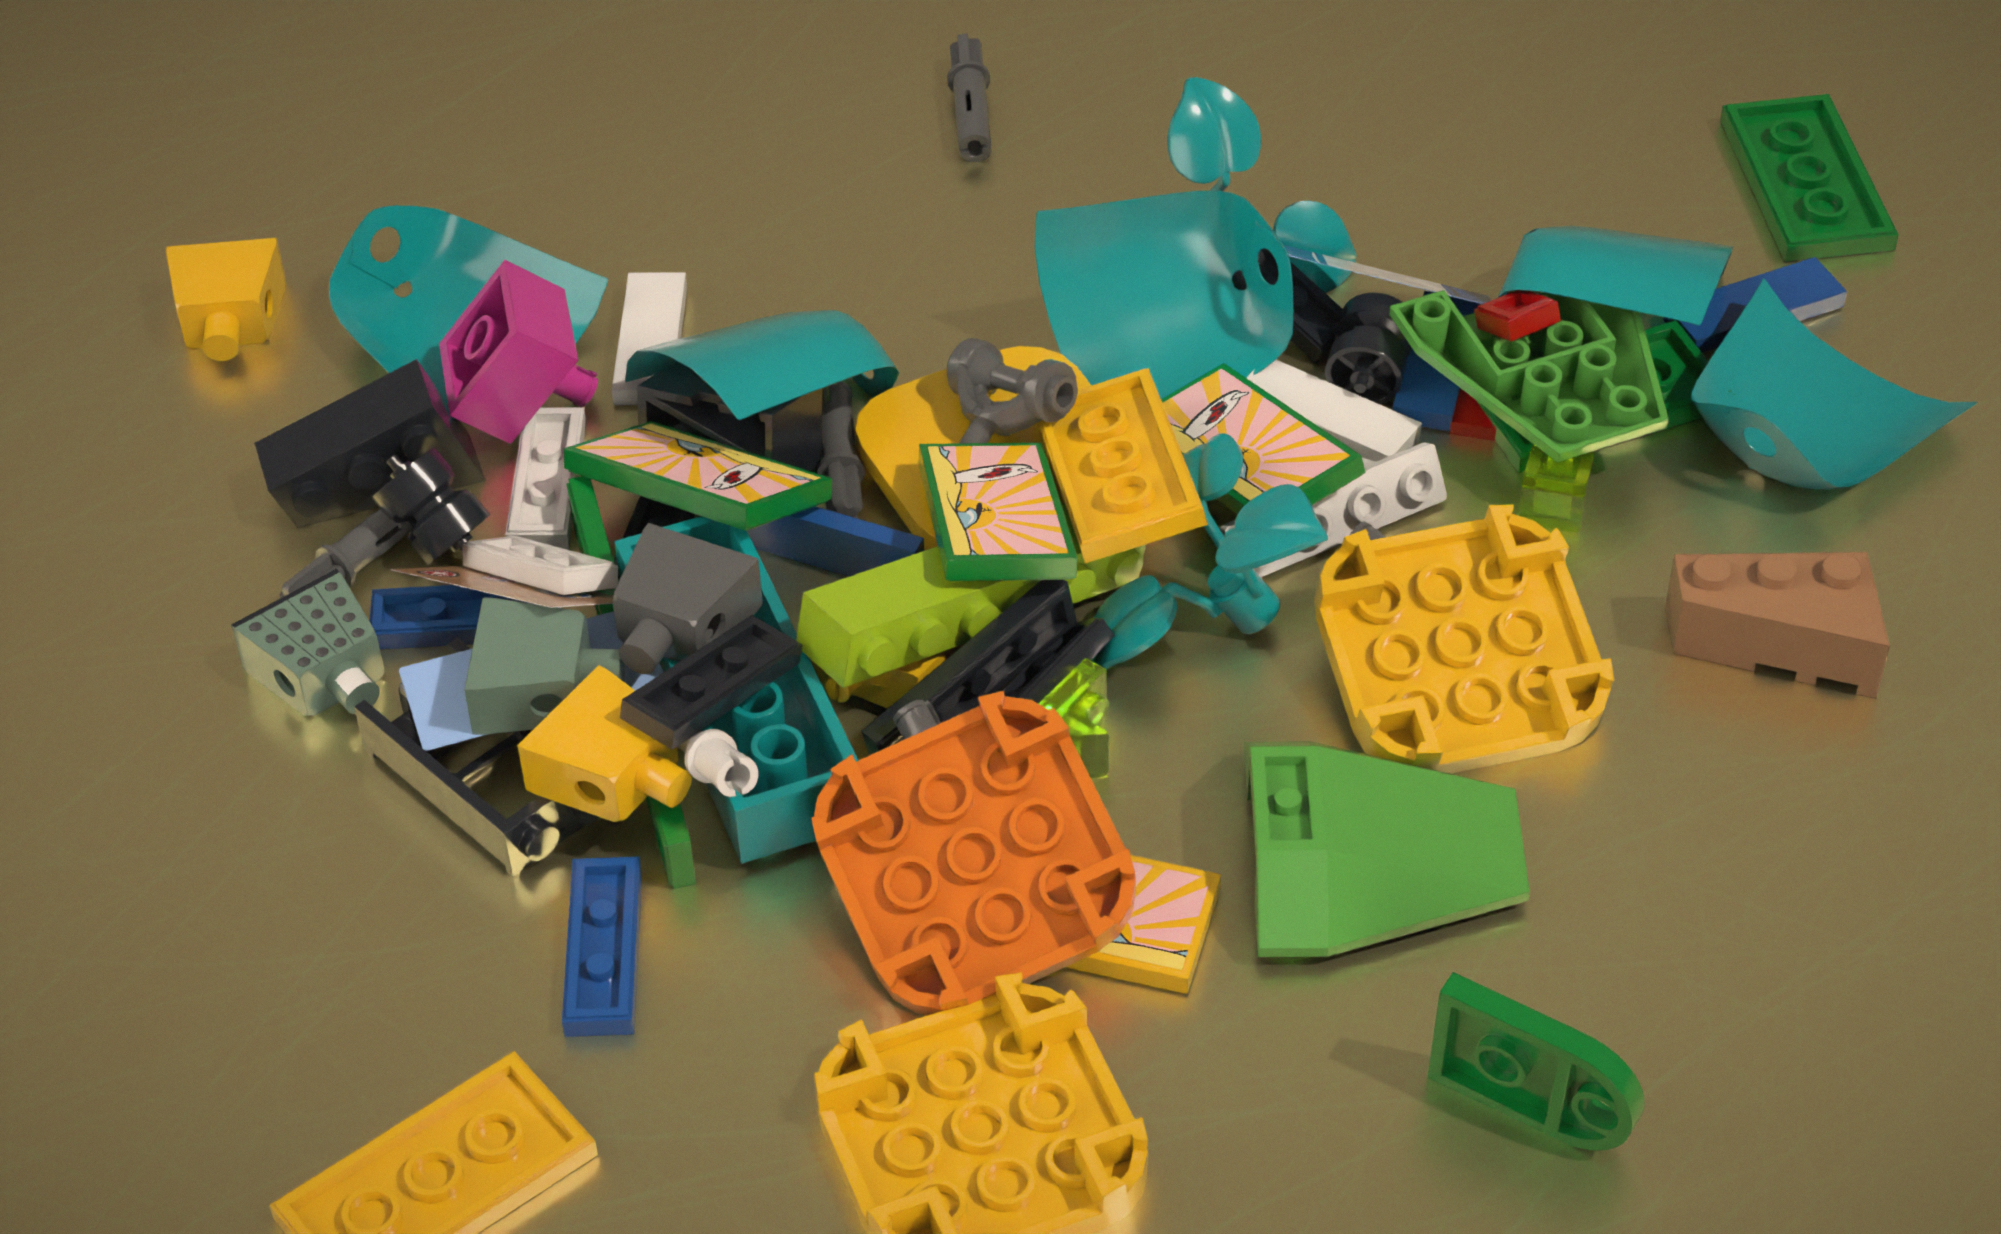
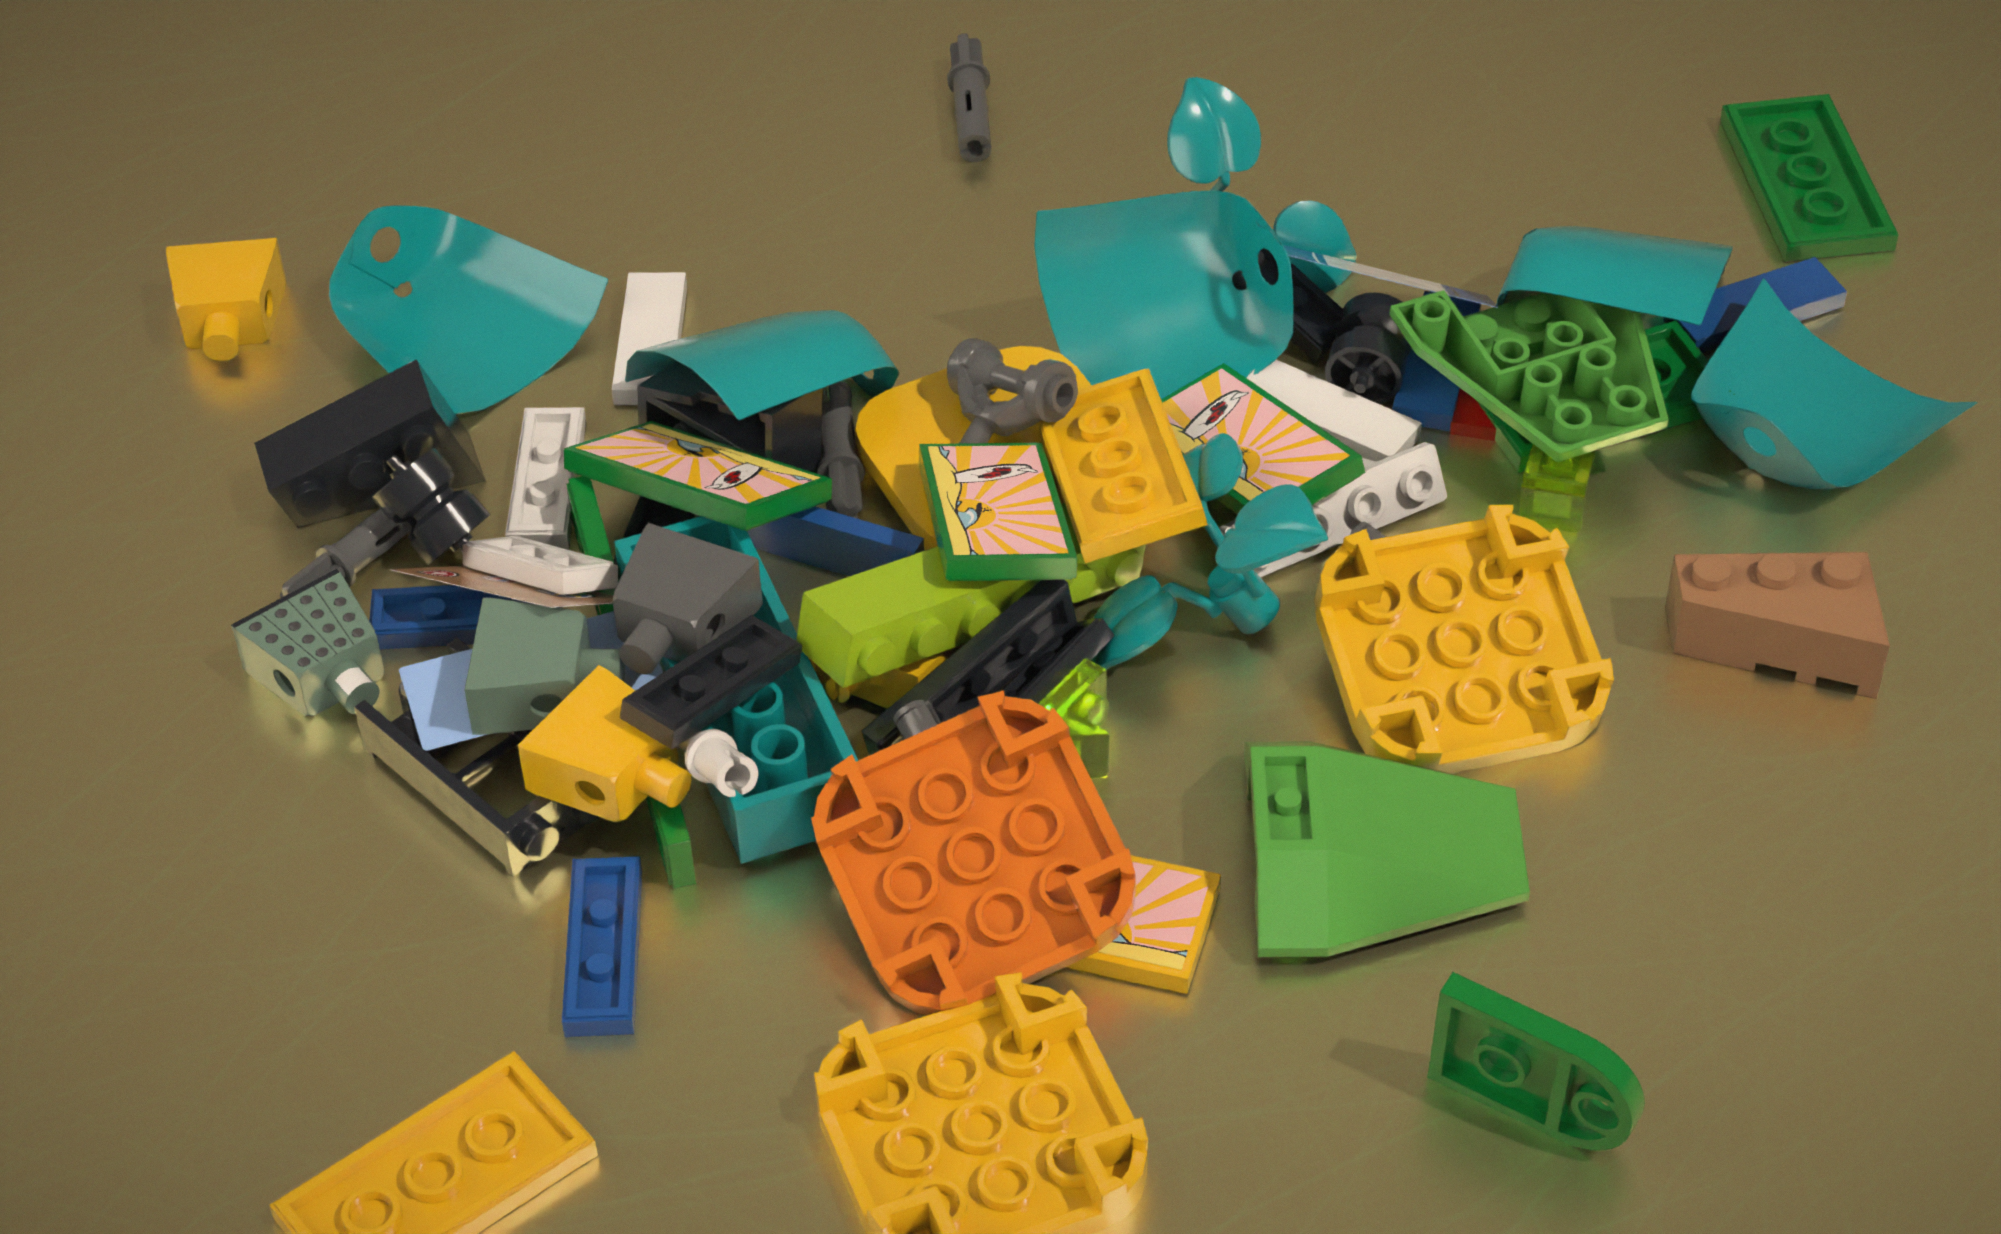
dark pink brick [439,260,598,444] -> none
red tile [1474,290,1561,341] -> none

